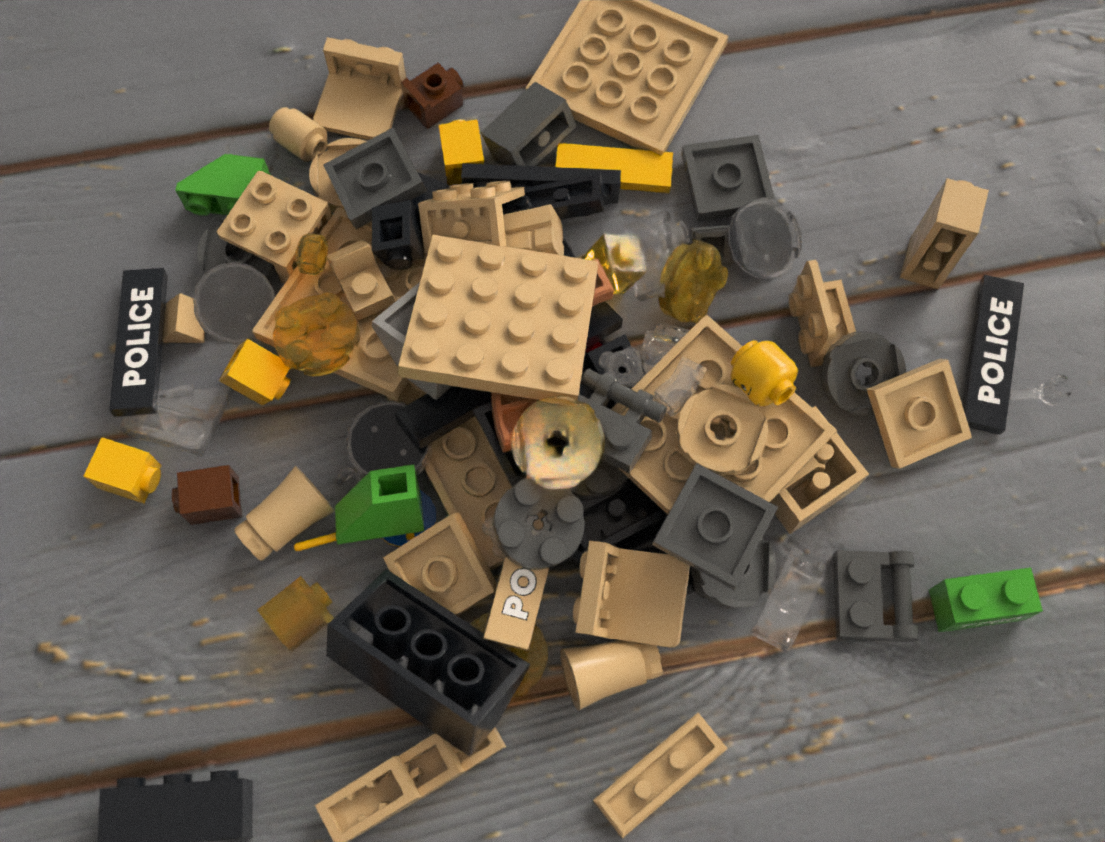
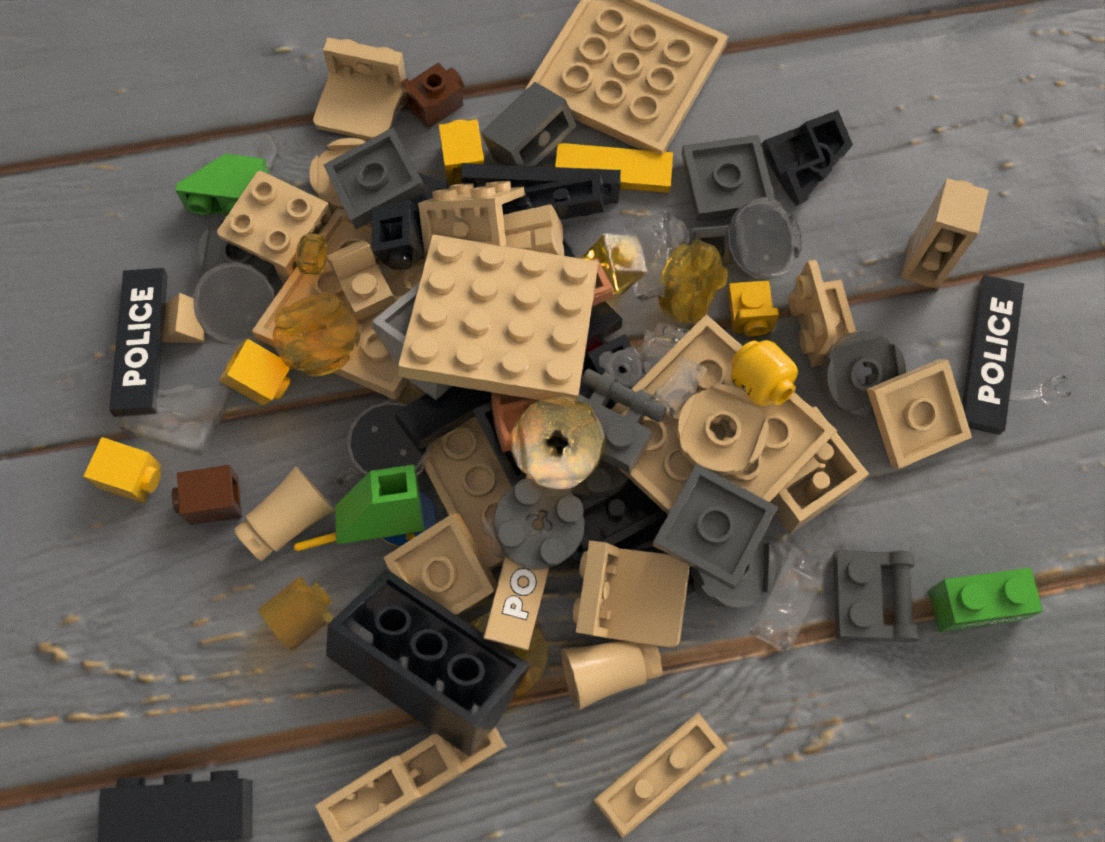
tan brick [269,107,327,162] -> none
none -> yellow bracket [727,281,779,337]
none -> black slope [761,110,853,206]

